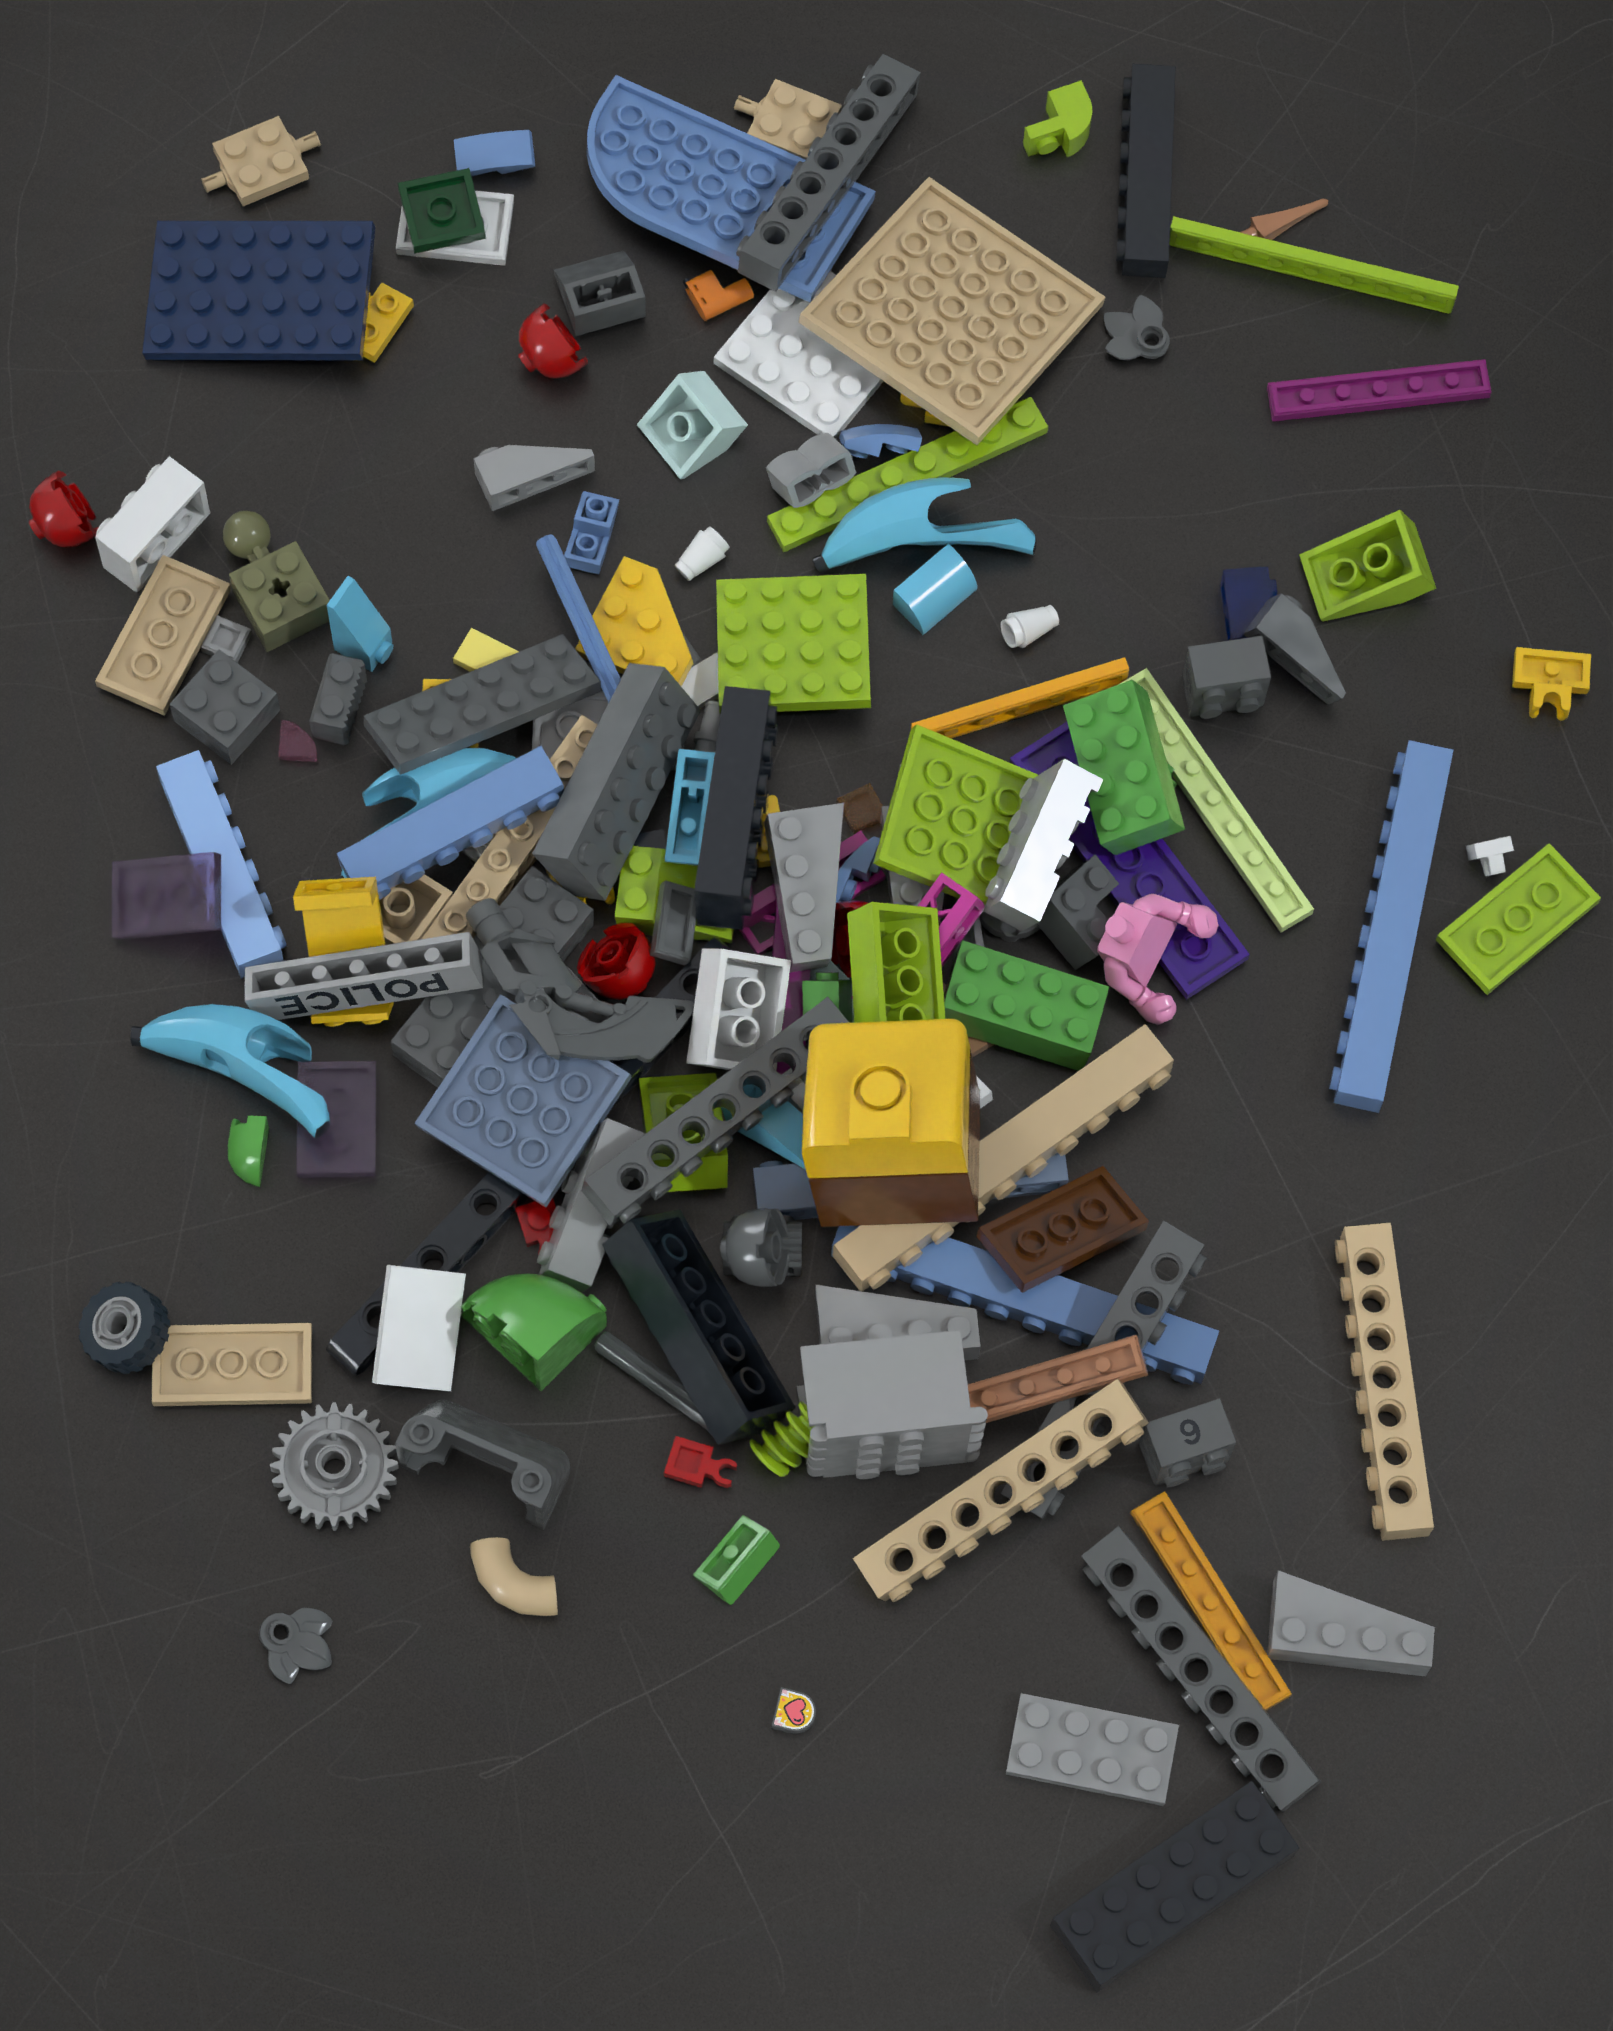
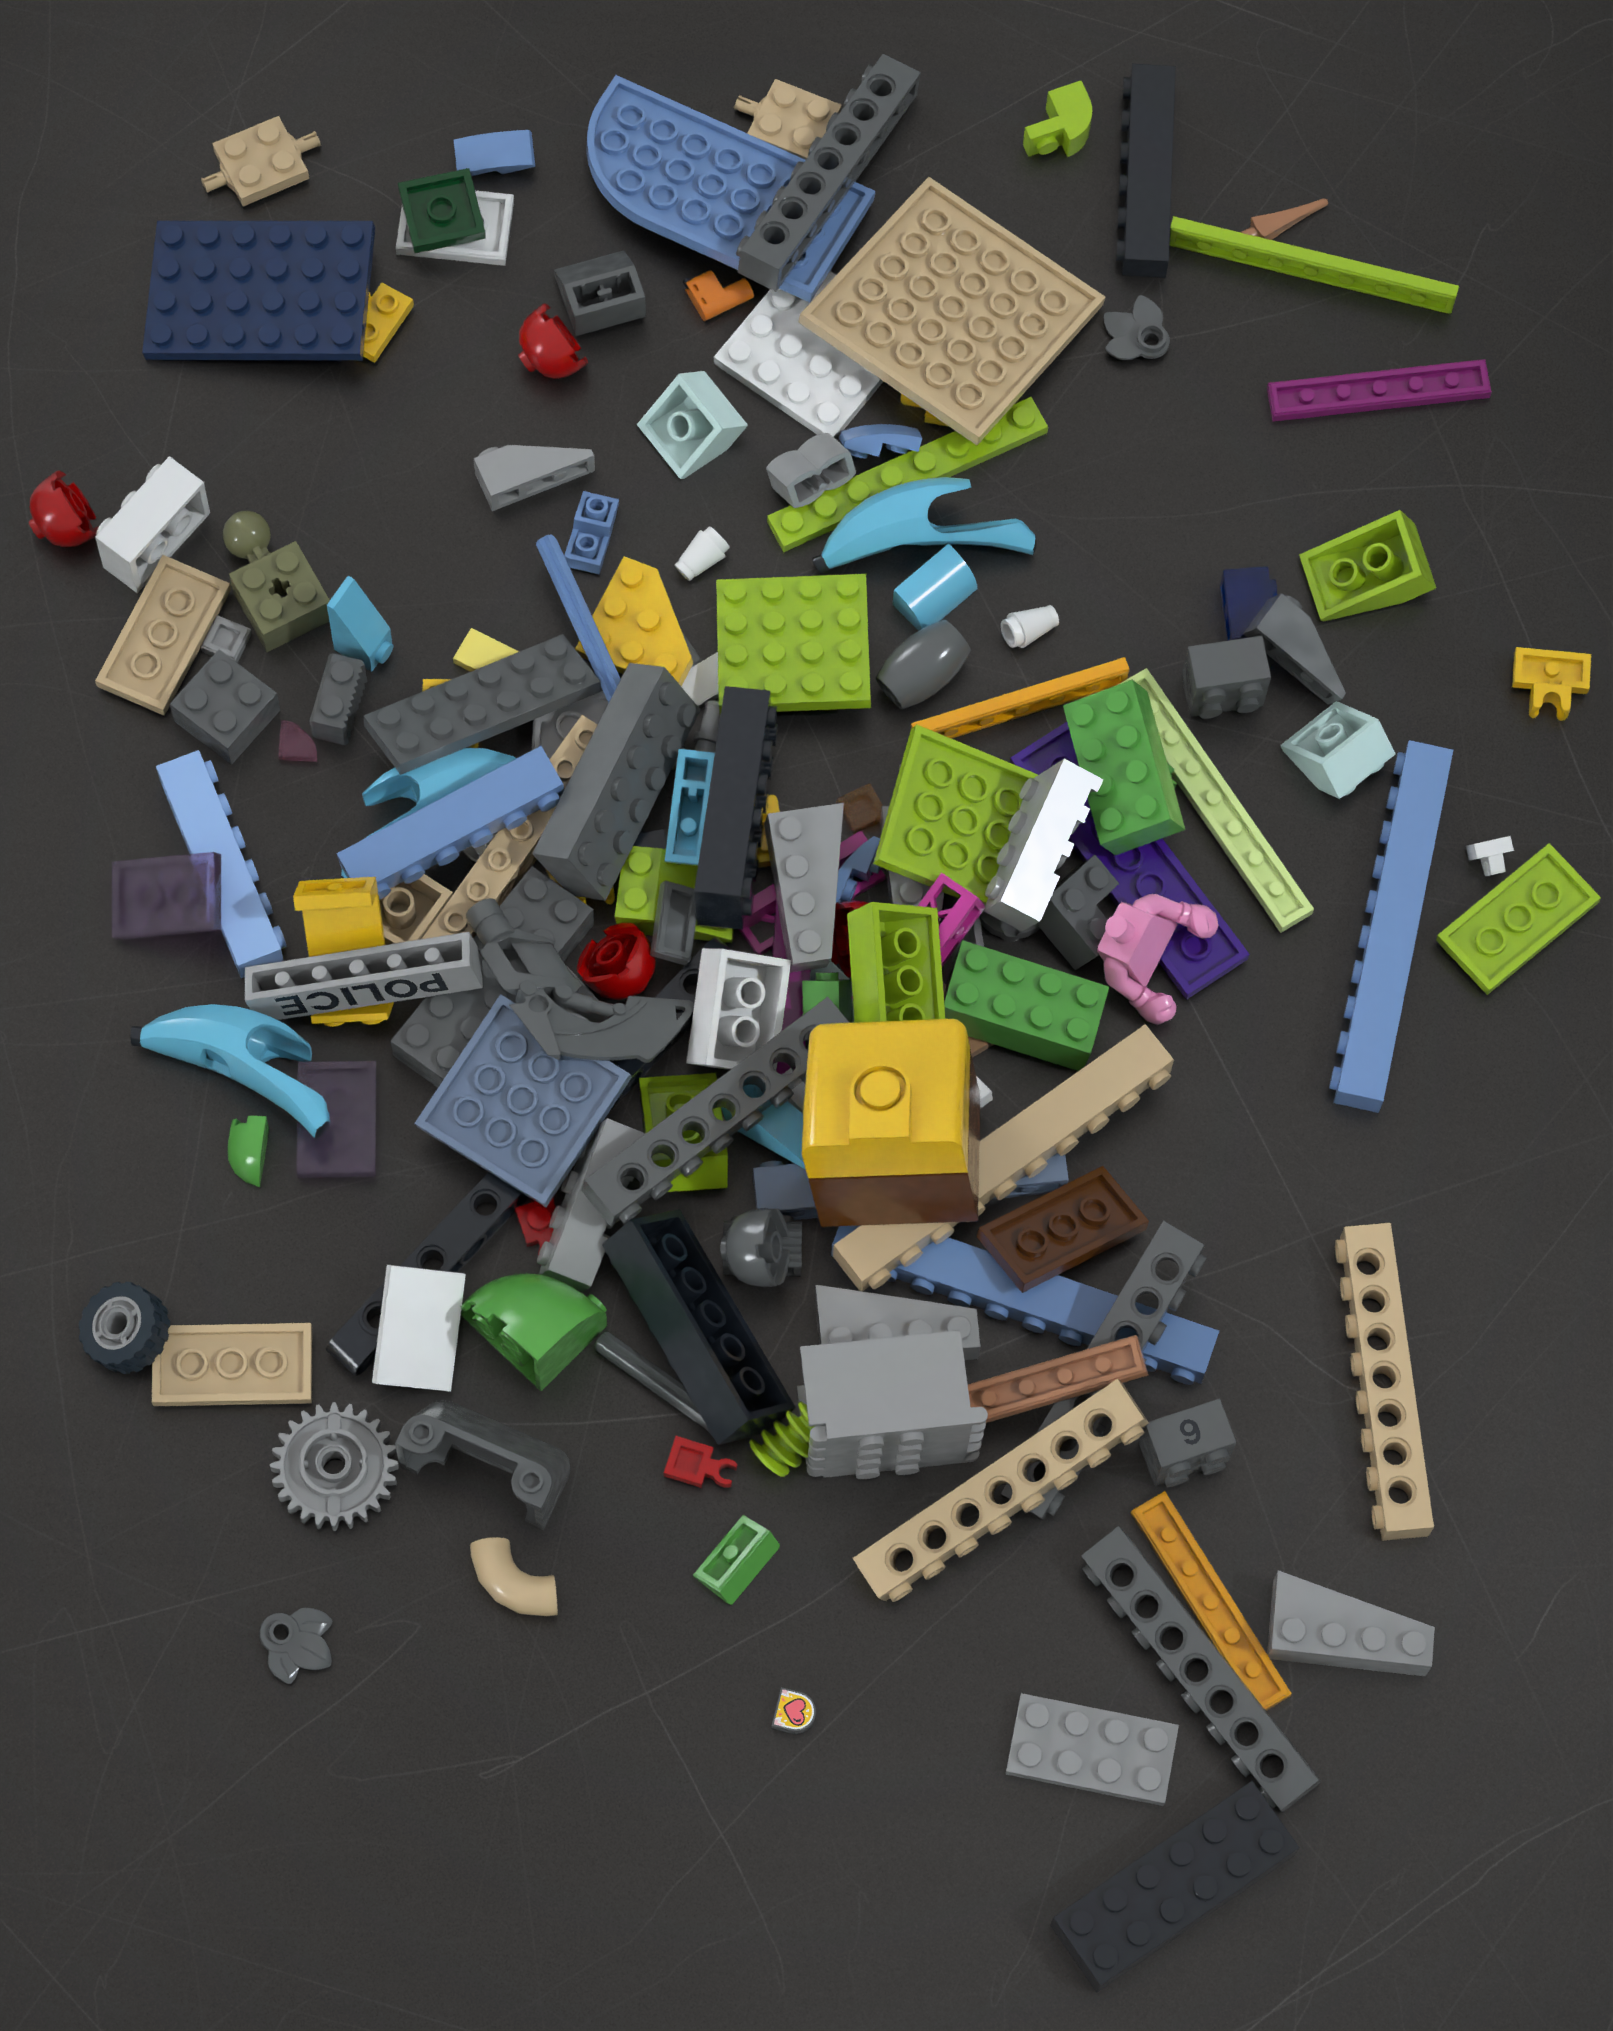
none -> dark grey piece [875,620,971,710]
none -> light aqua slope [1280,701,1395,799]

